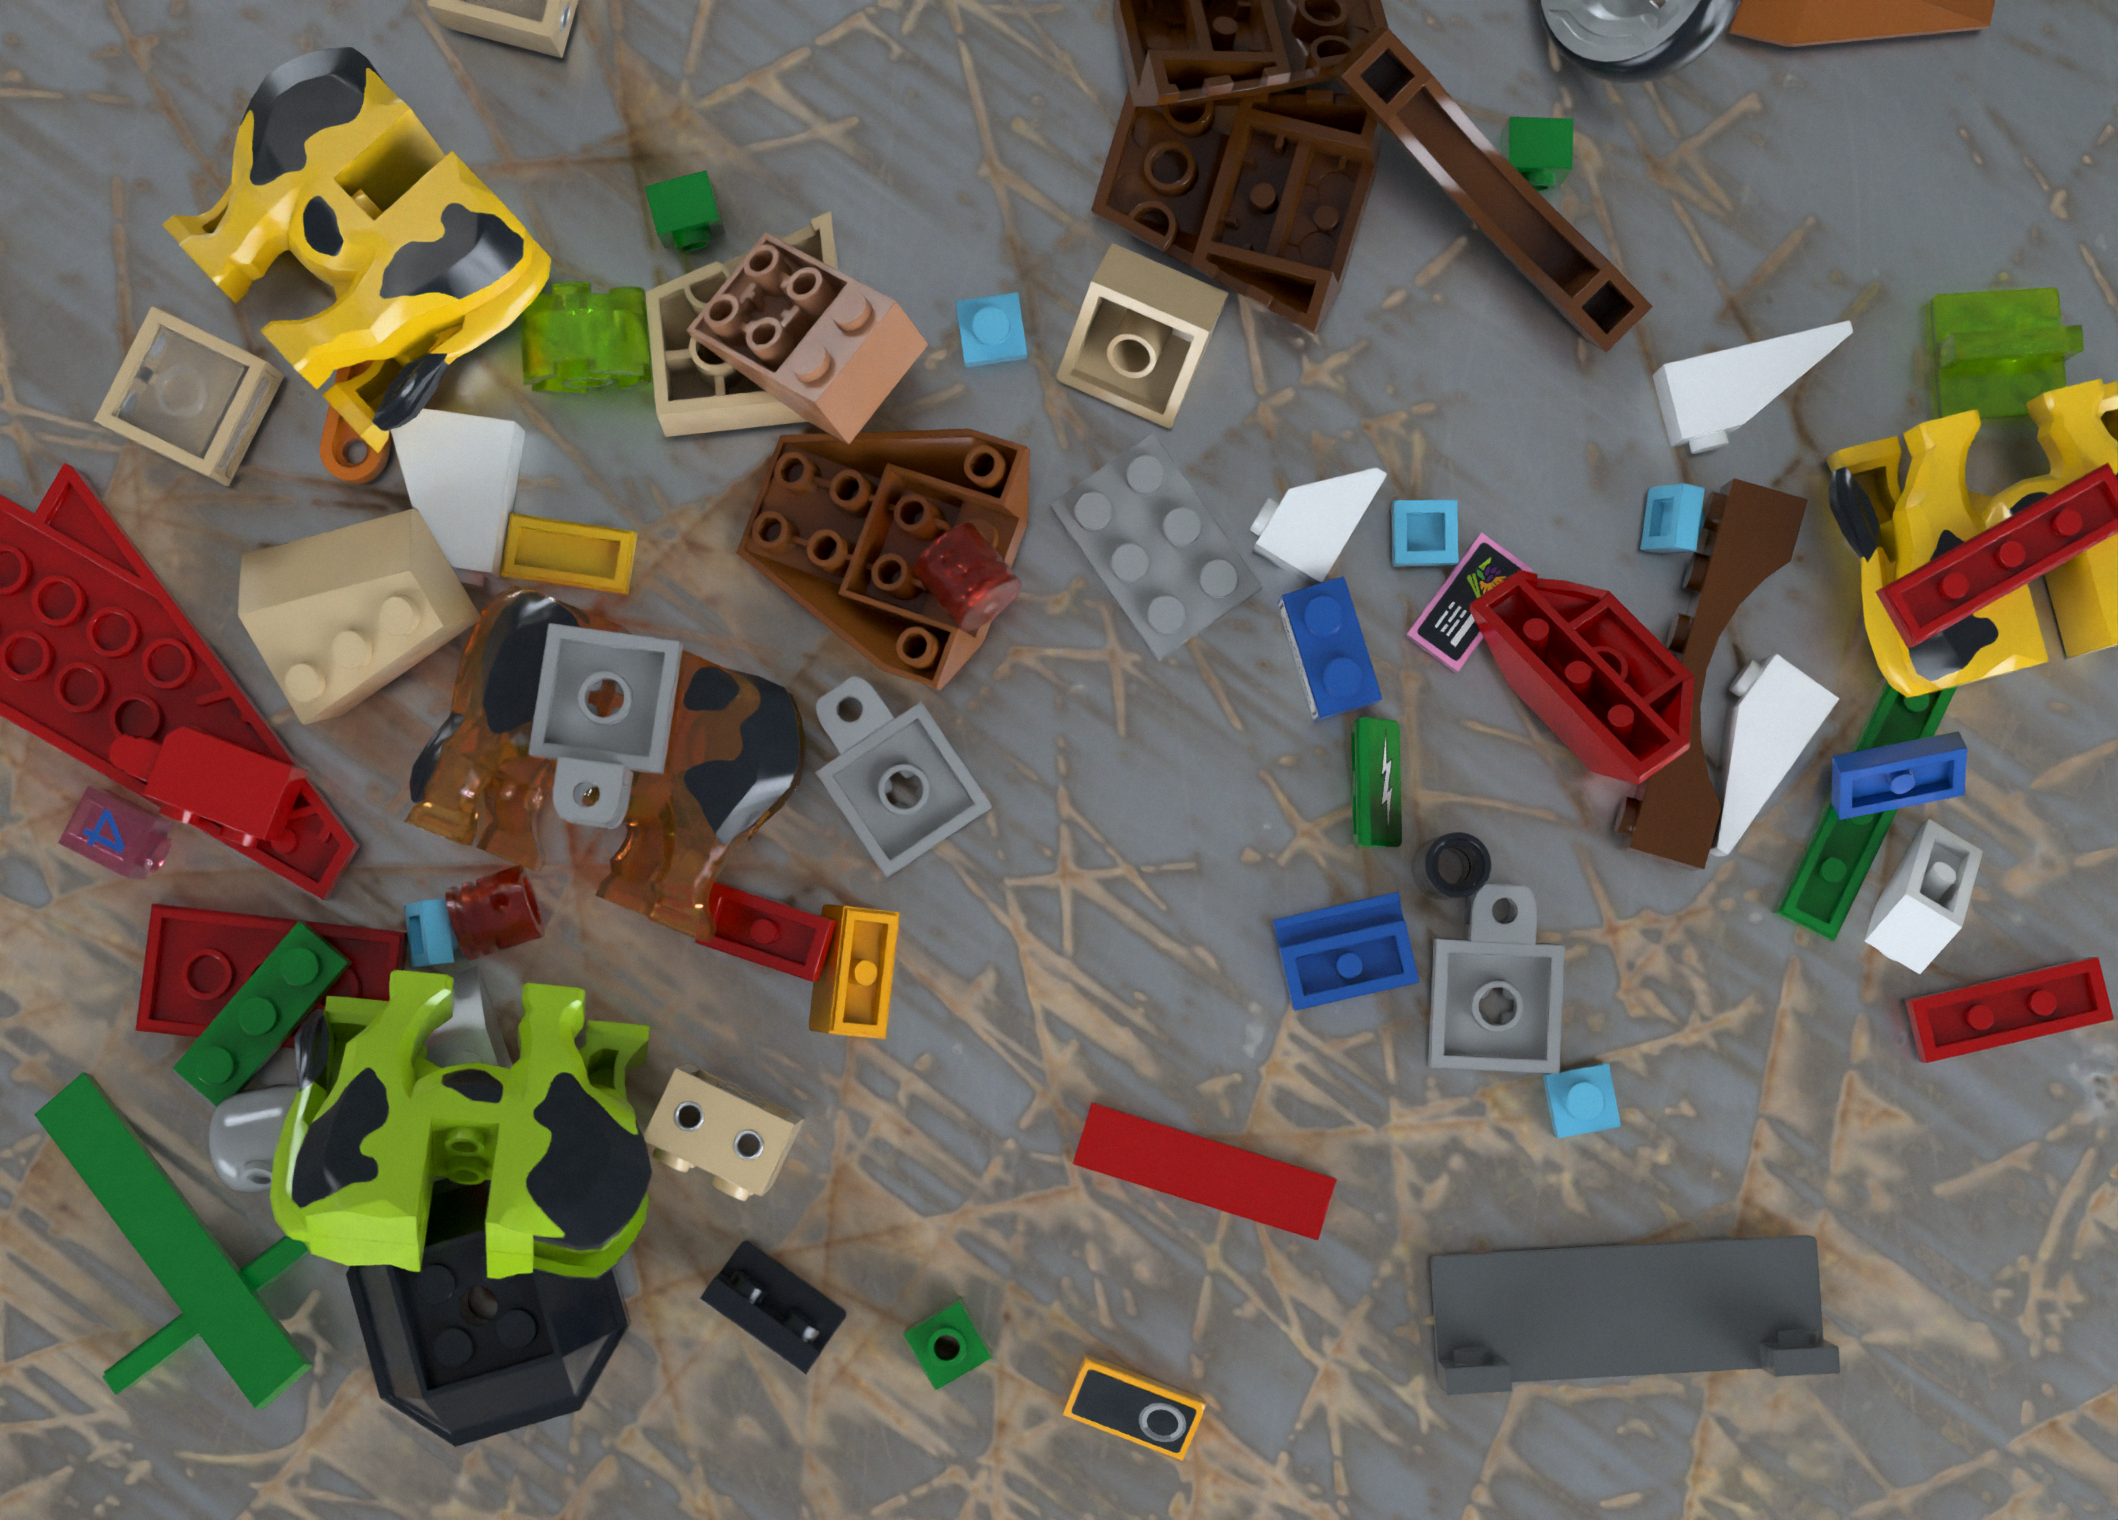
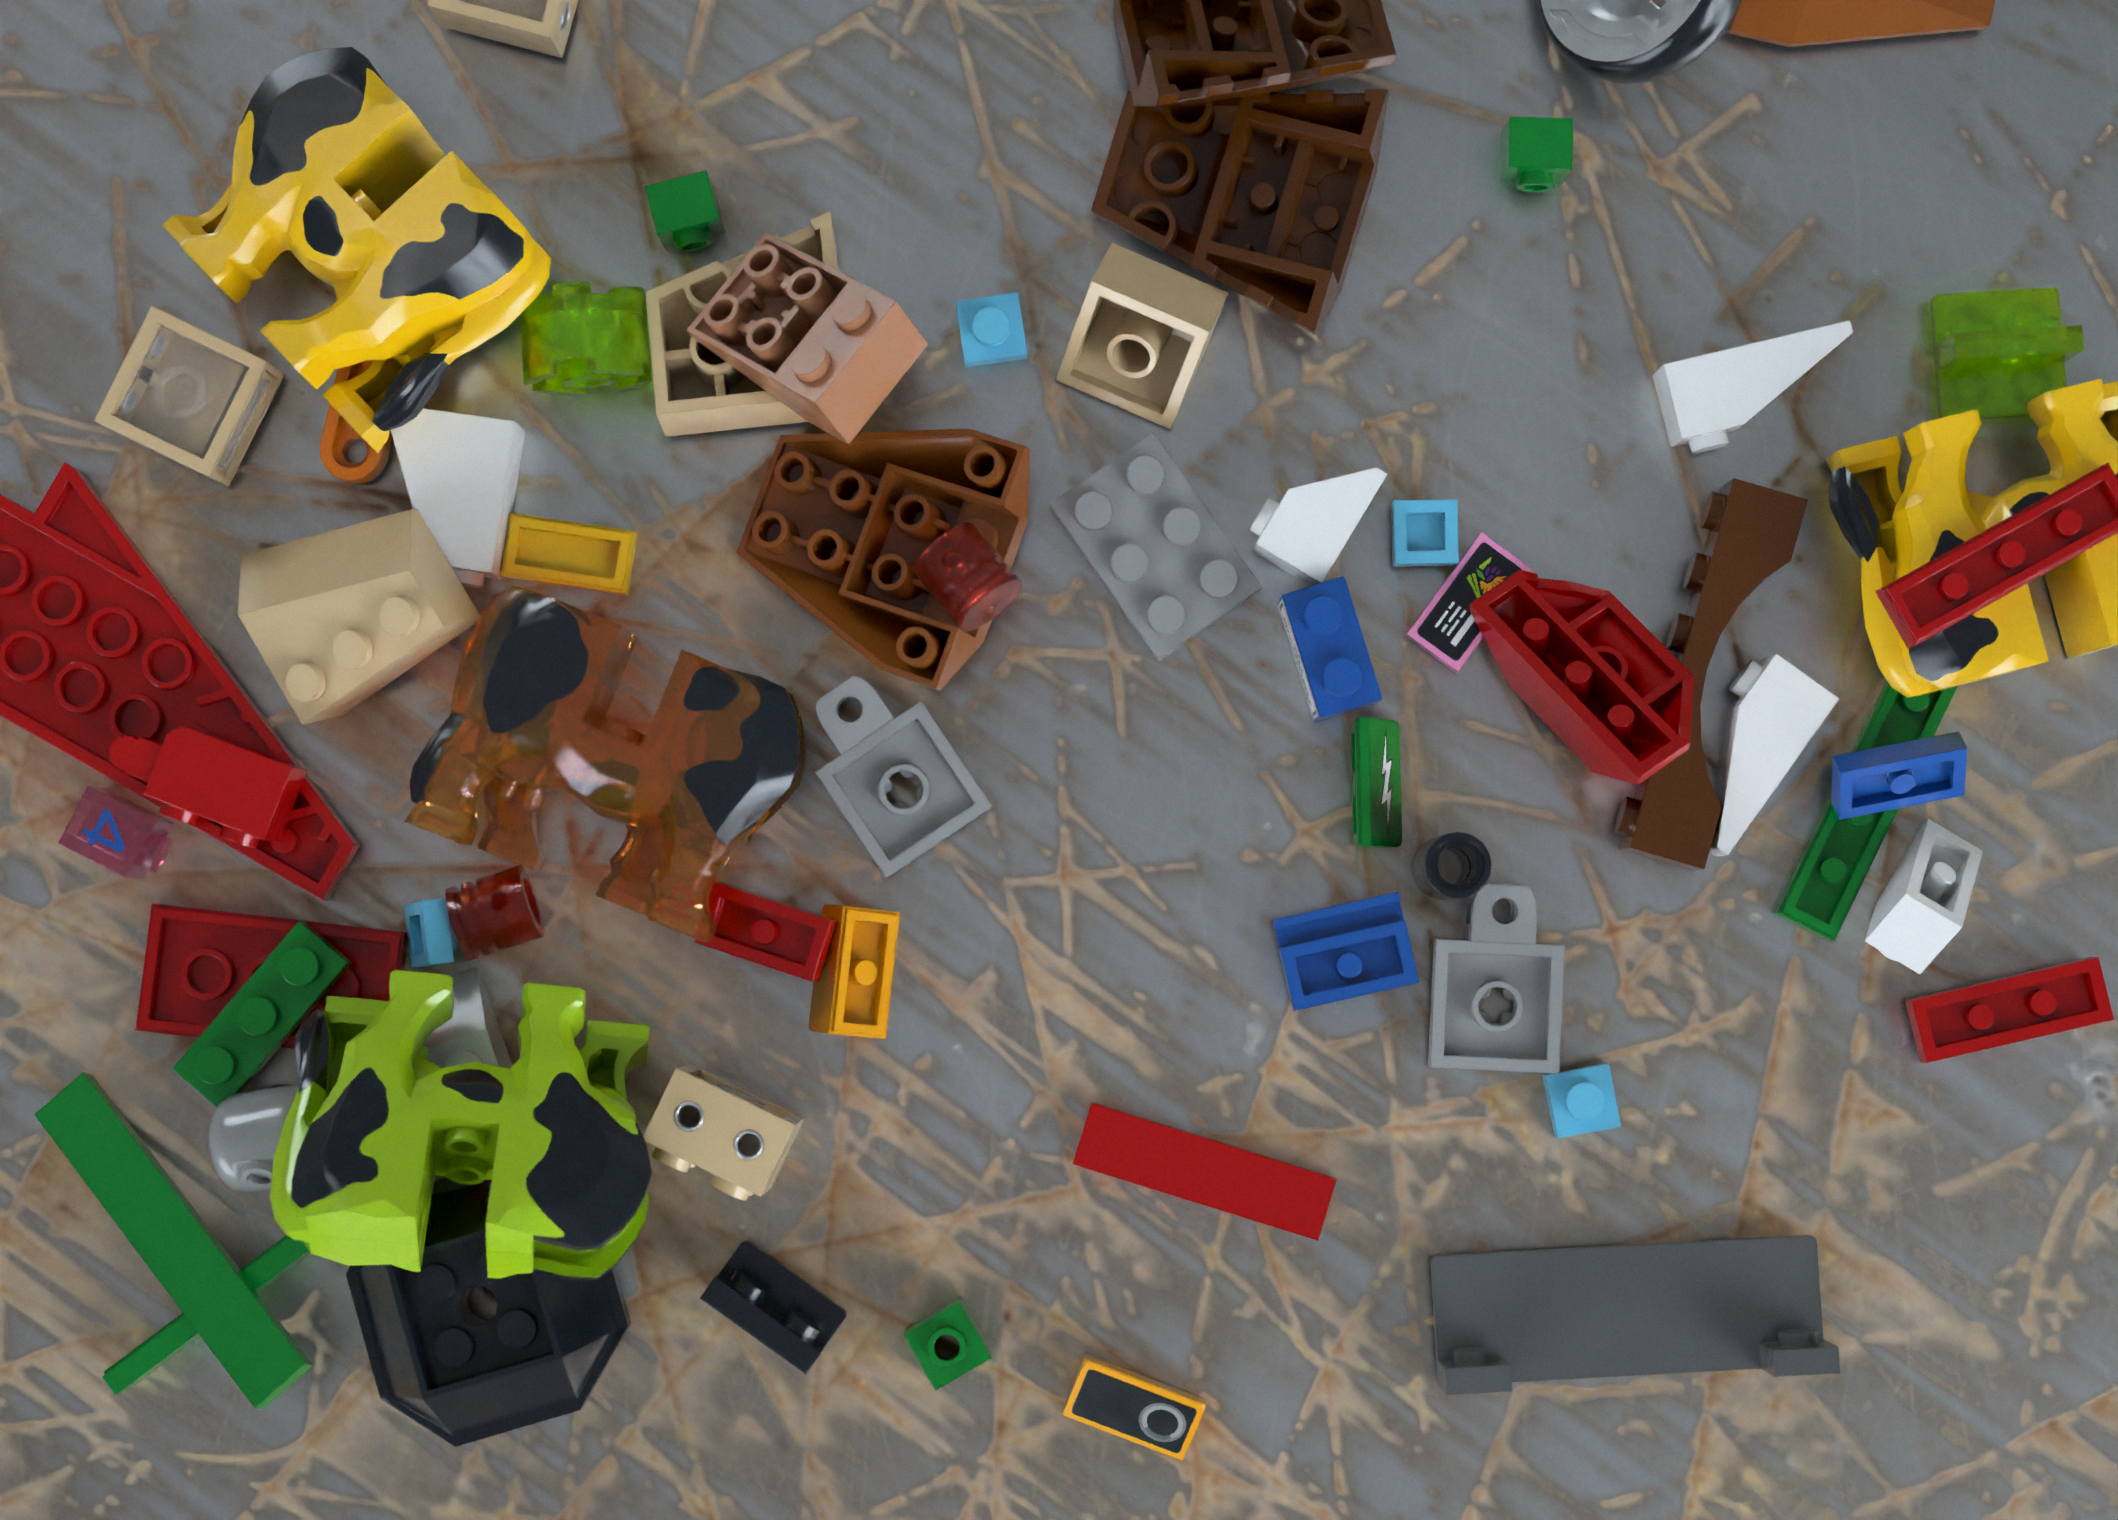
light grey plate [529,623,683,829] -> none
reddish brown arch [1330,25,1653,353] -> none
medium azure plate [1640,483,1705,555] -> none

